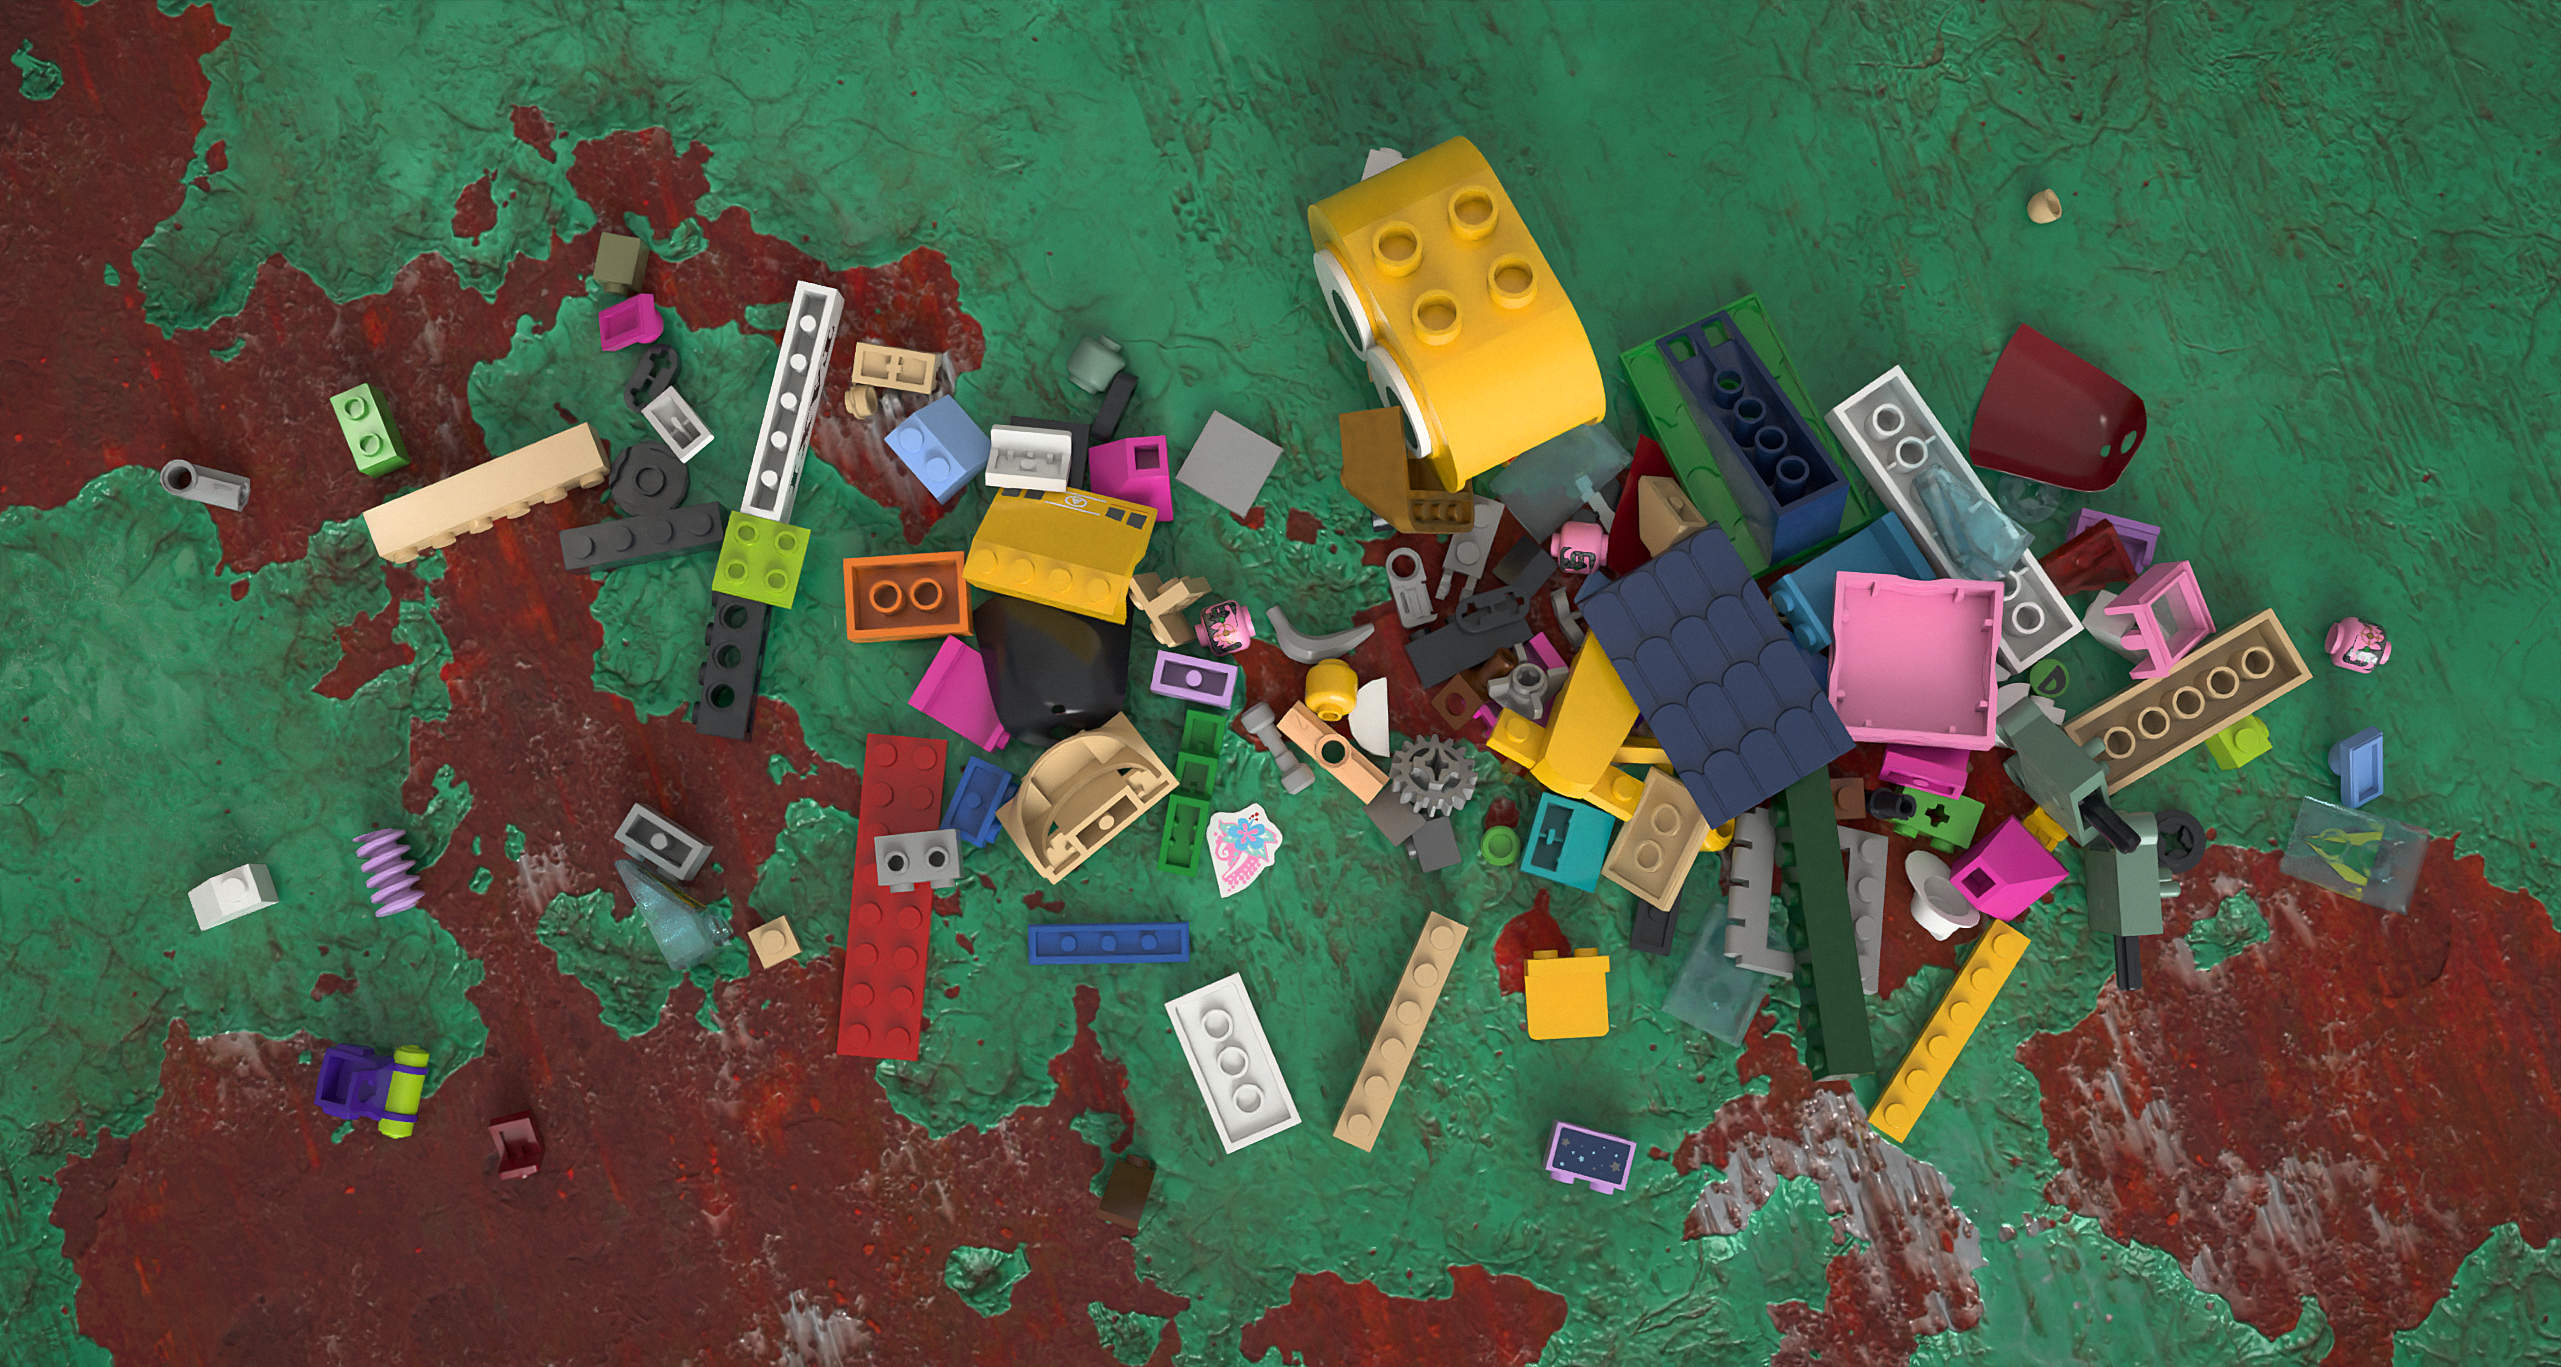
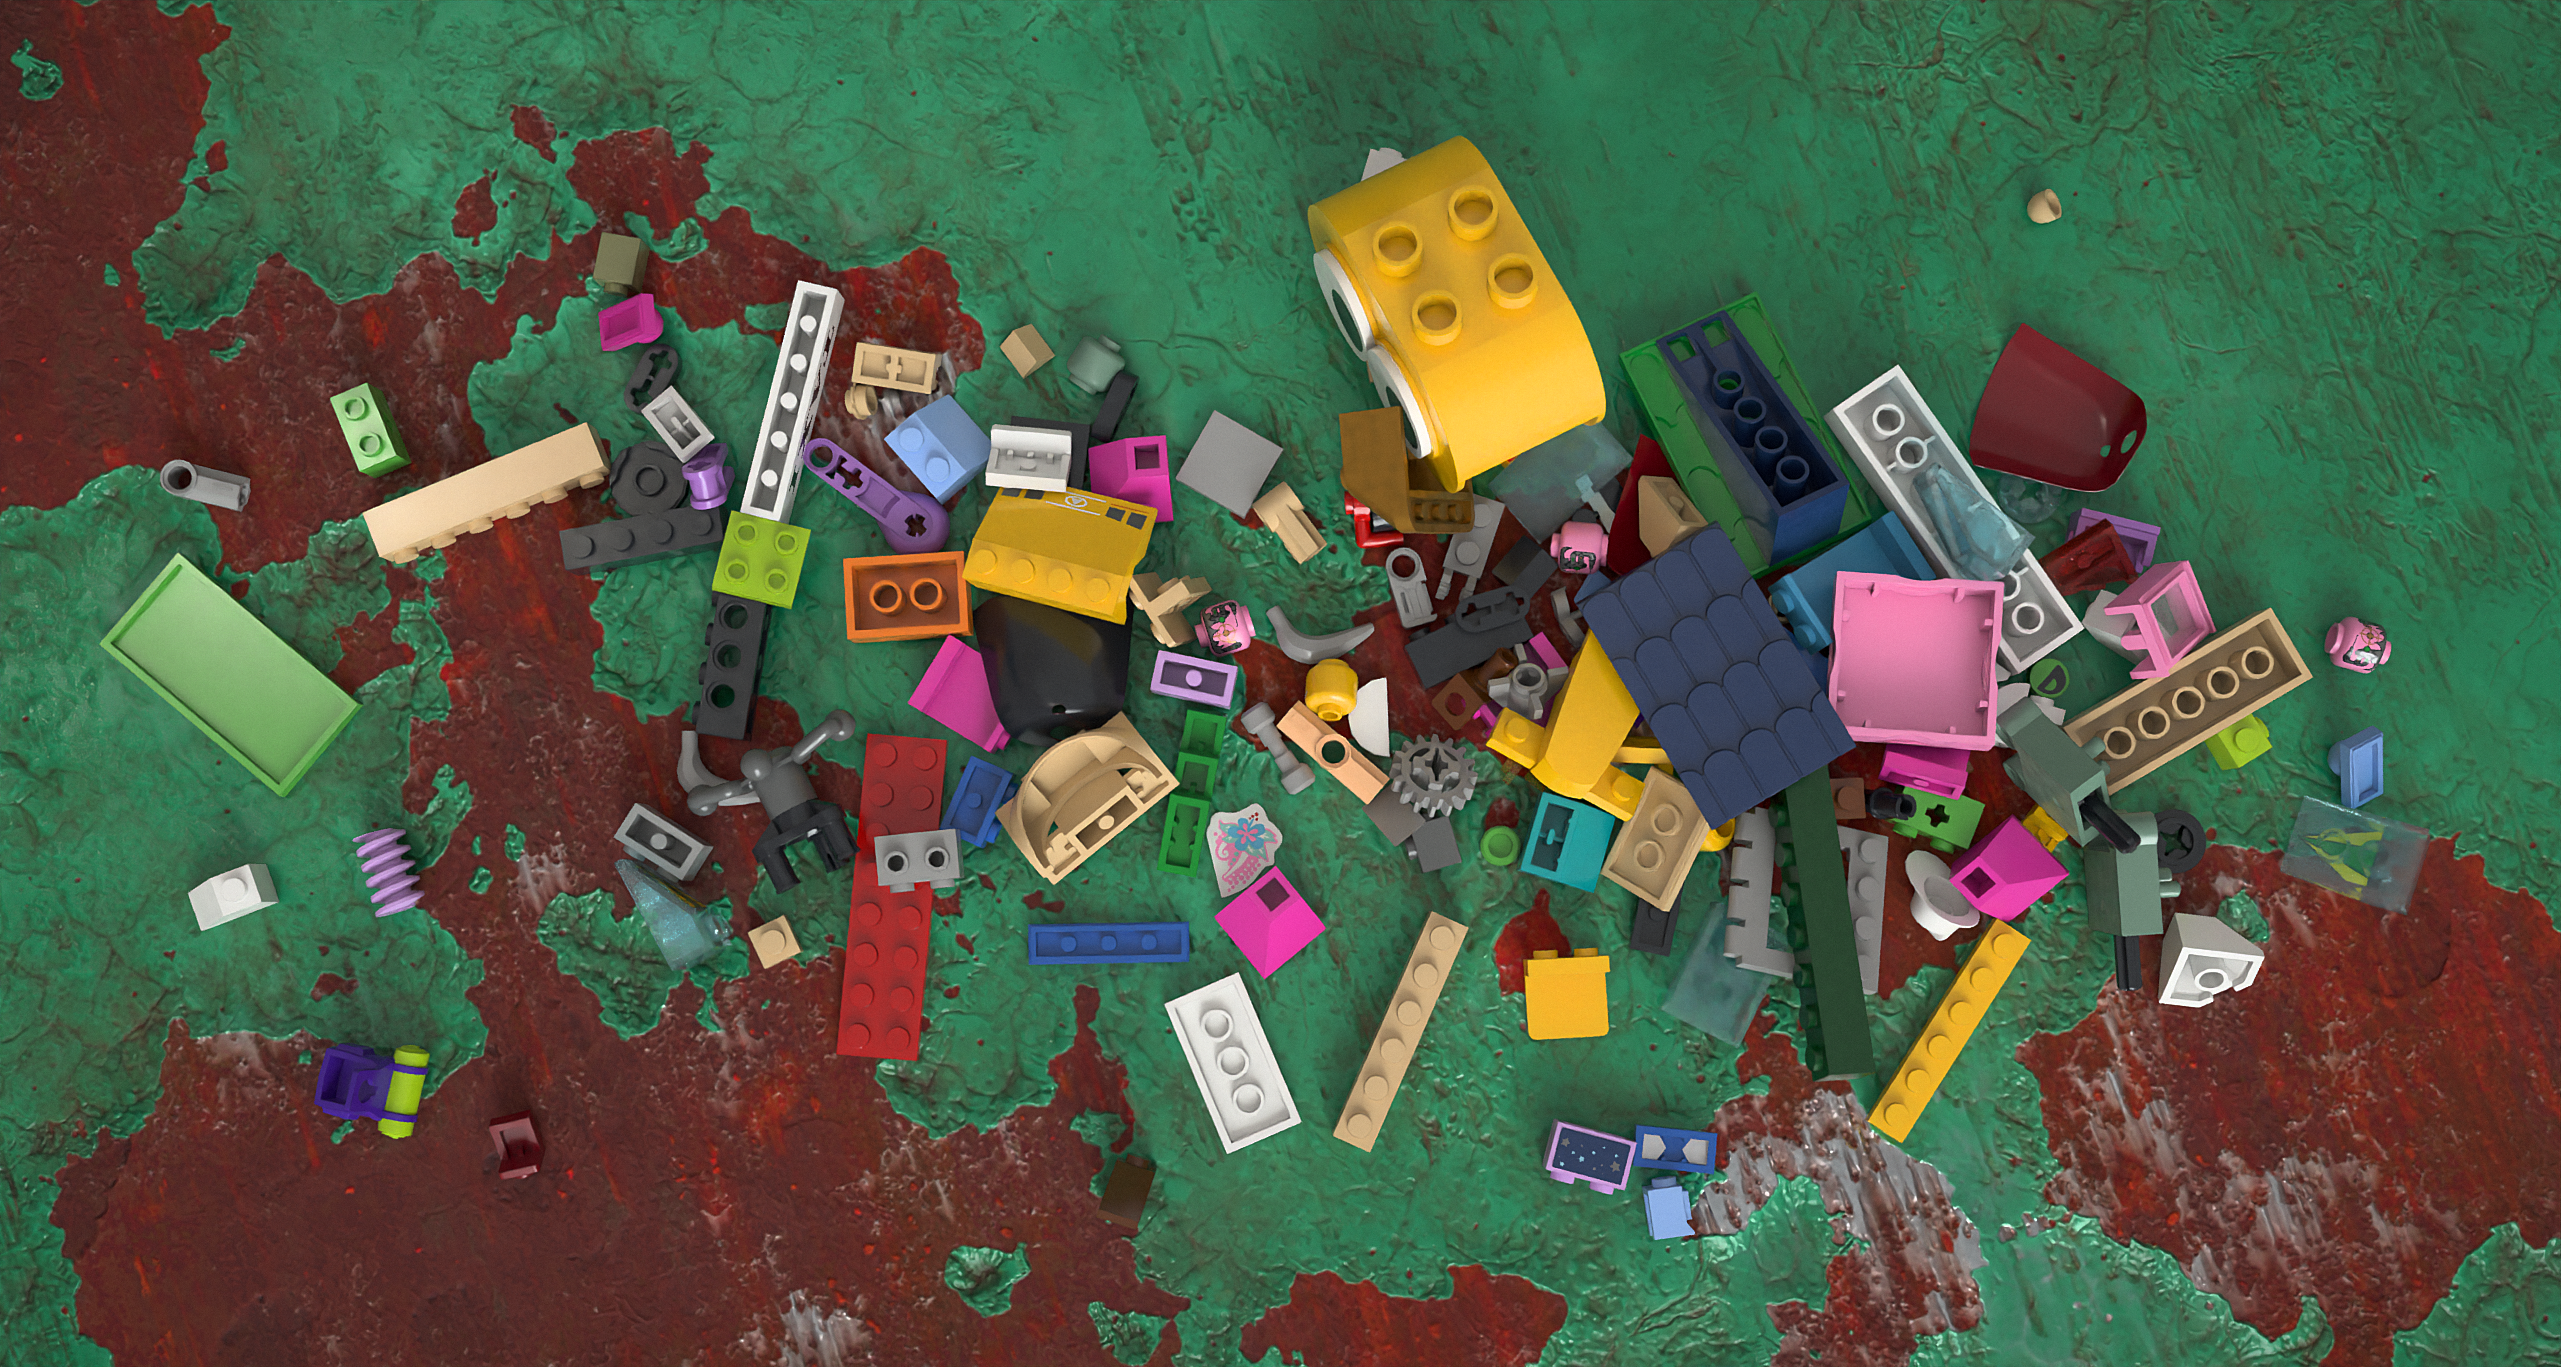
none -> bright green tile [99,553,363,797]
none -> light grey piece [677,731,761,806]
none -> medium lavender piece [682,443,735,510]
none -> wheel [687,709,861,895]
none -> medium lavender beam [803,438,950,555]
none -> tan slope [1000,324,1055,379]
none -> dark pink slope [1214,866,1326,979]
none -> tan piece [1251,481,1327,565]
none -> red plate [1344,491,1404,549]
none -> blue piece [1631,1124,1717,1174]
none -> light blue window [1642,1176,1695,1240]
none -> white slope [2158,913,2265,1007]

